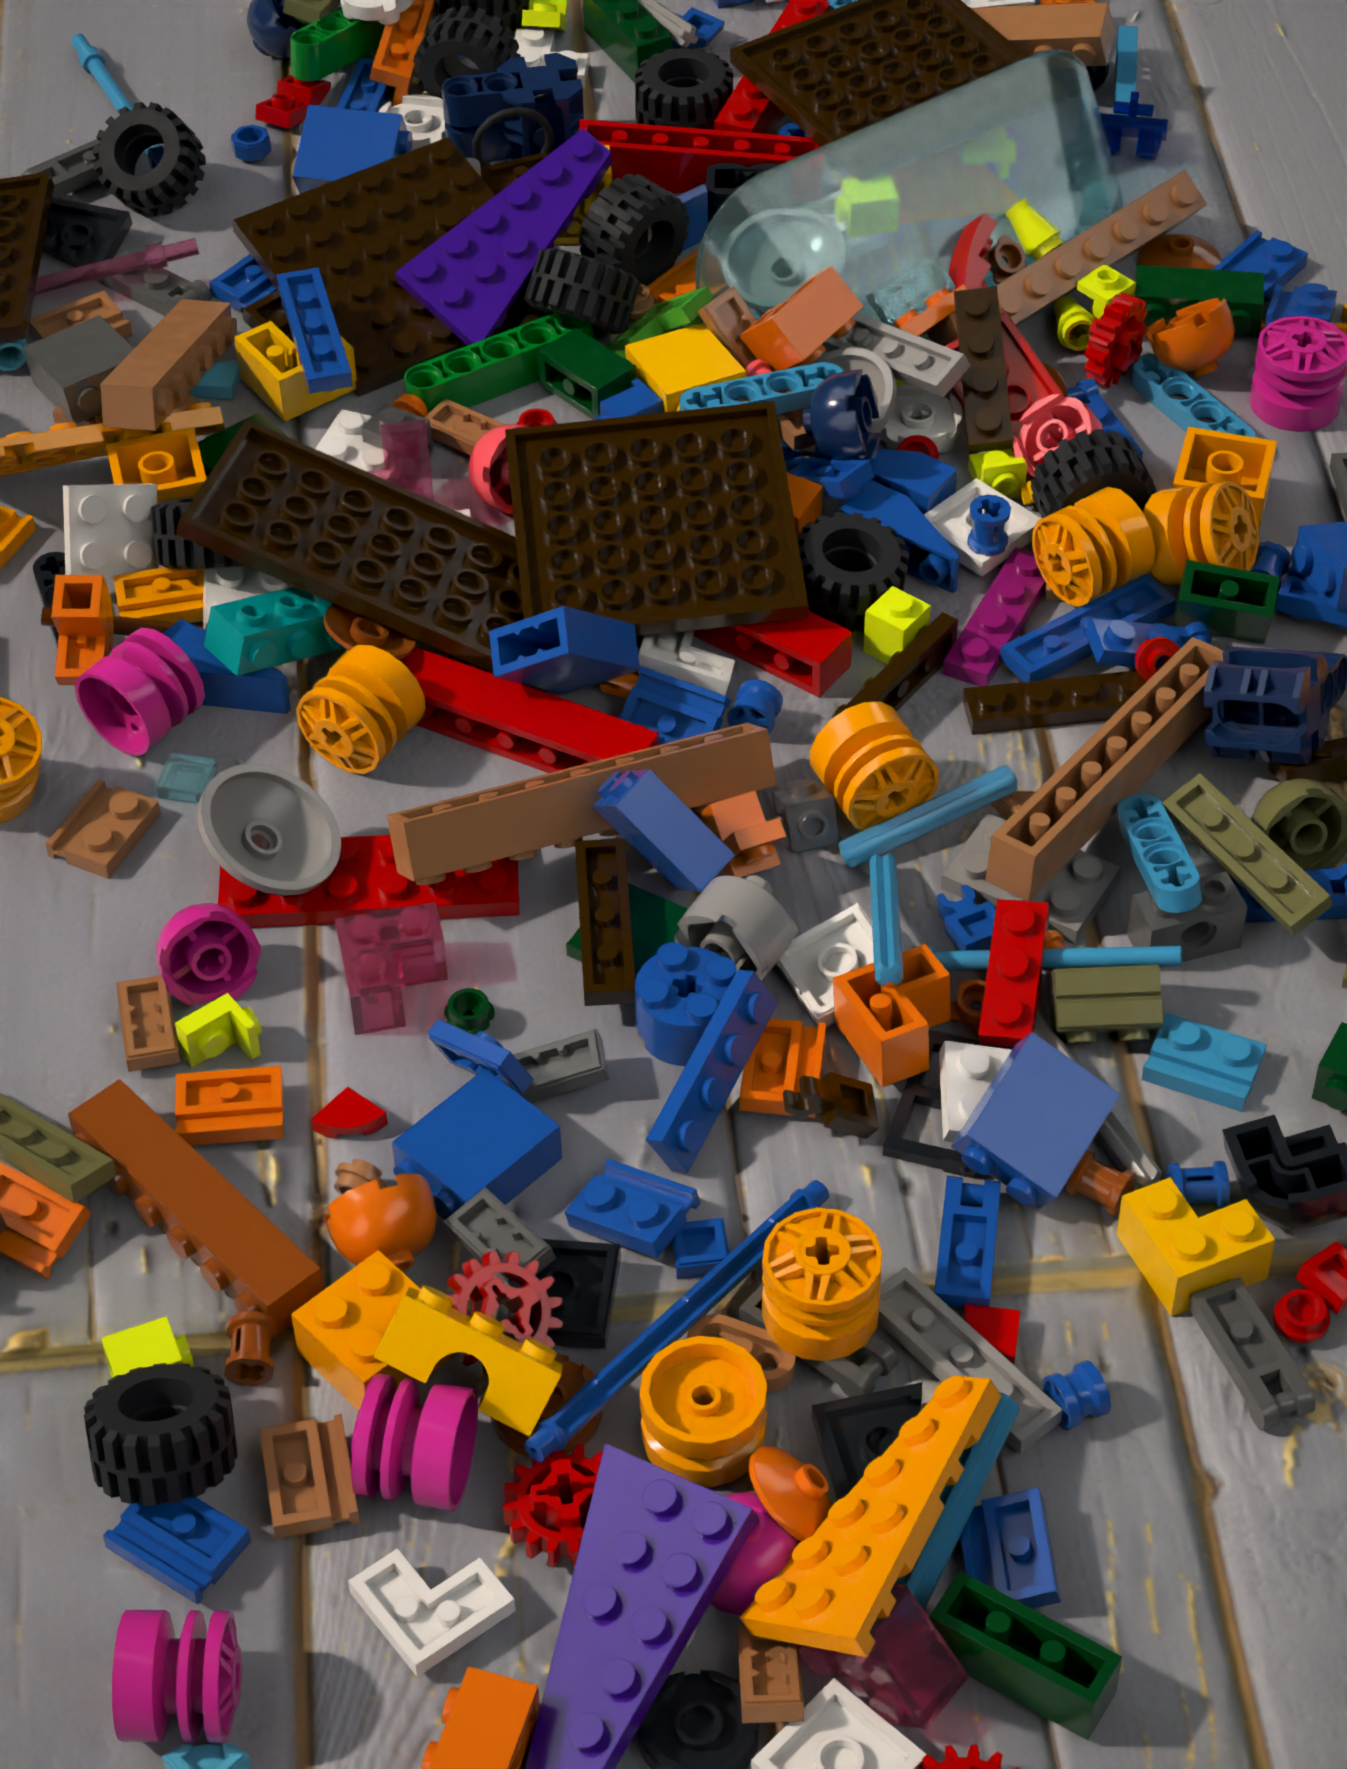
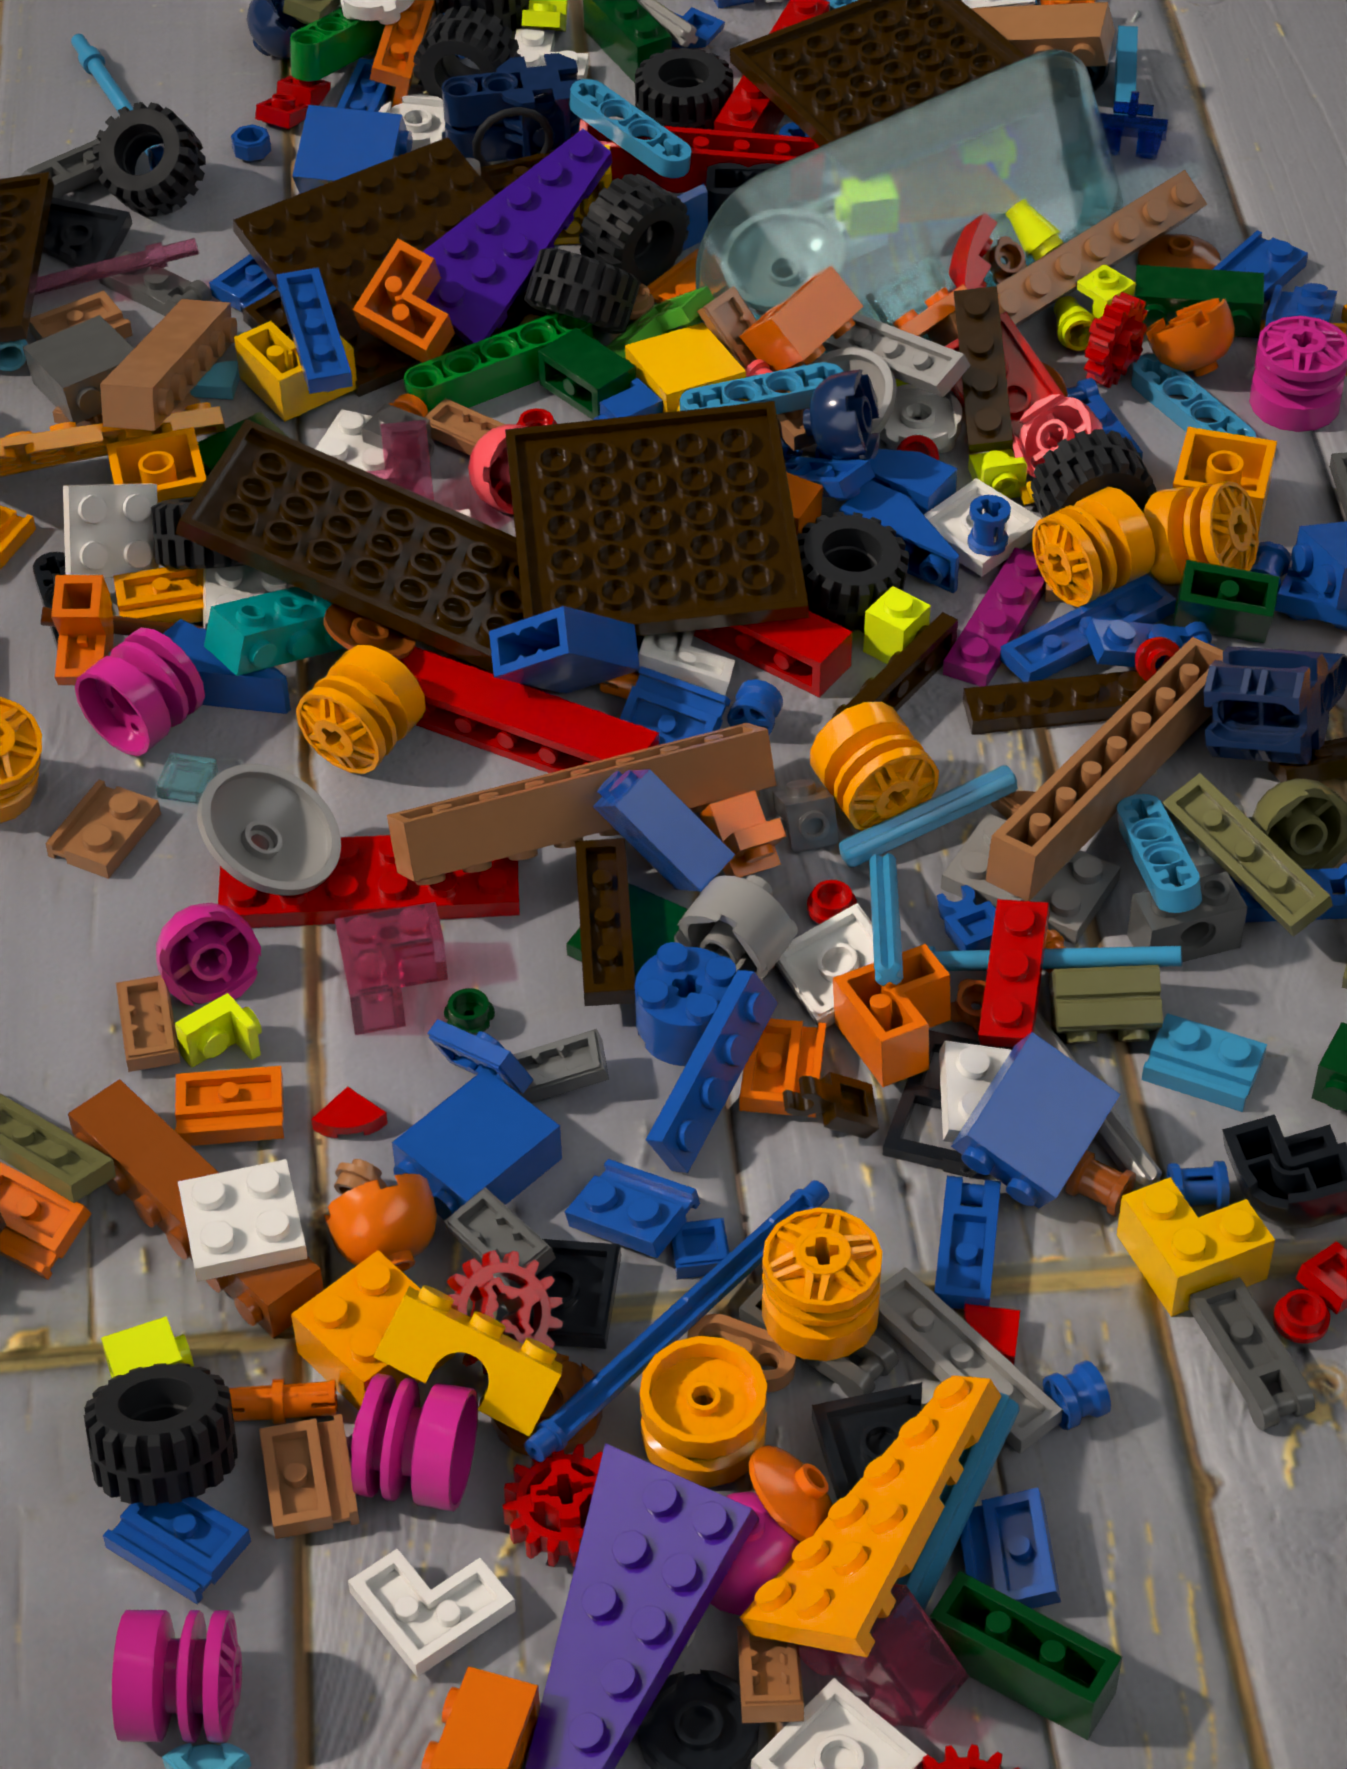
dark orange bush [224,1311,277,1386] -> none
none -> white plate [178,1159,308,1282]
none -> orange pin [229,1378,338,1425]
none -> orange brick [352,239,455,363]
none -> dark azure beam [569,79,692,178]
none -> red plate [807,880,857,924]

